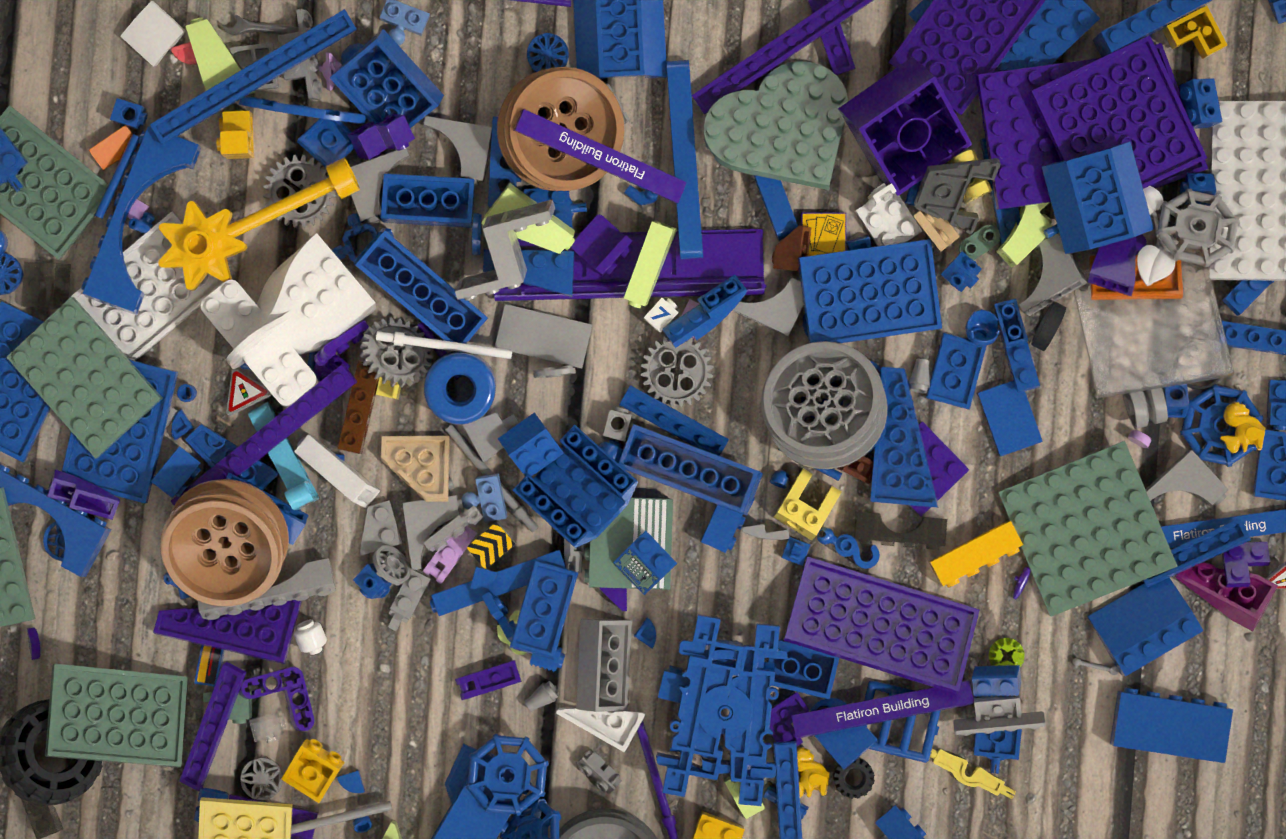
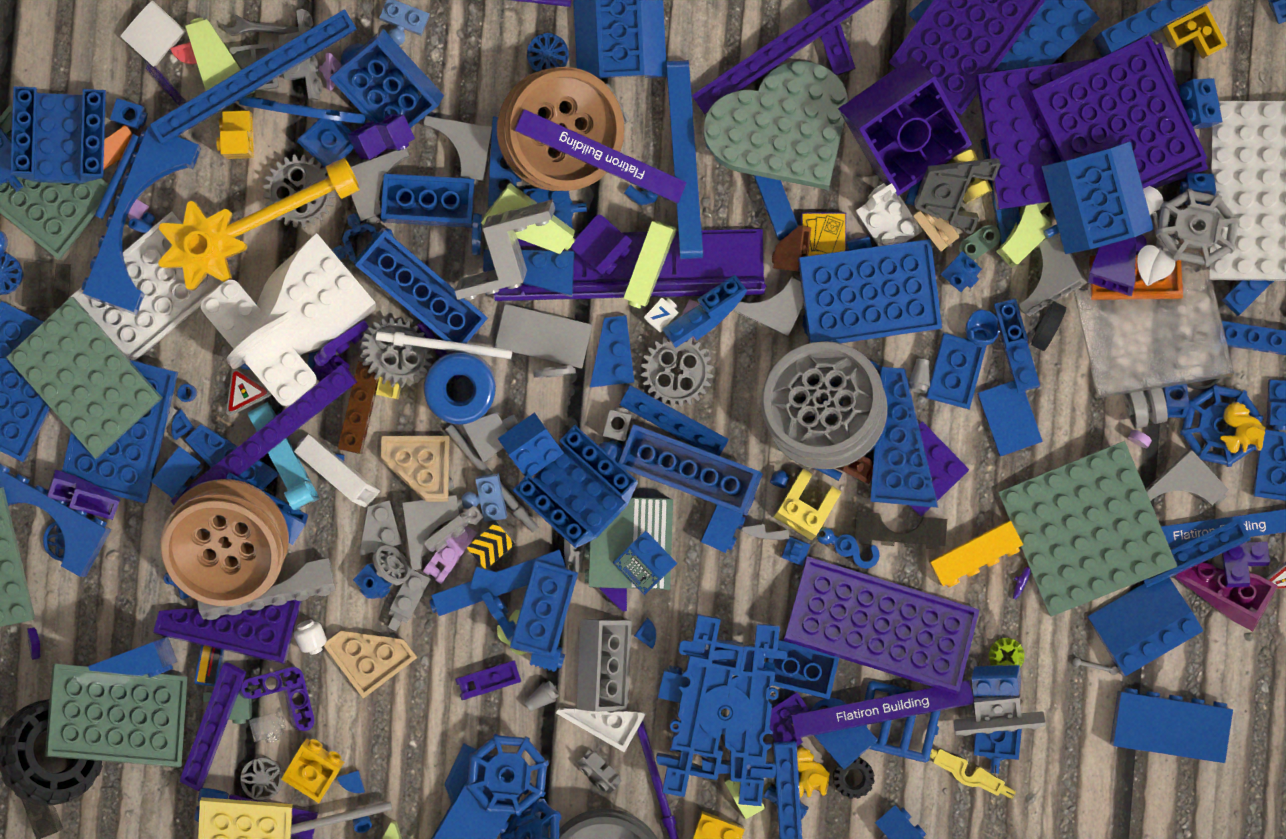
none -> blue slope [10,86,106,184]
none -> blue slope [88,637,178,678]
none -> dark purple piece [144,60,187,107]
none -> tan plate [324,630,418,698]
none -> blue wing [590,315,634,388]

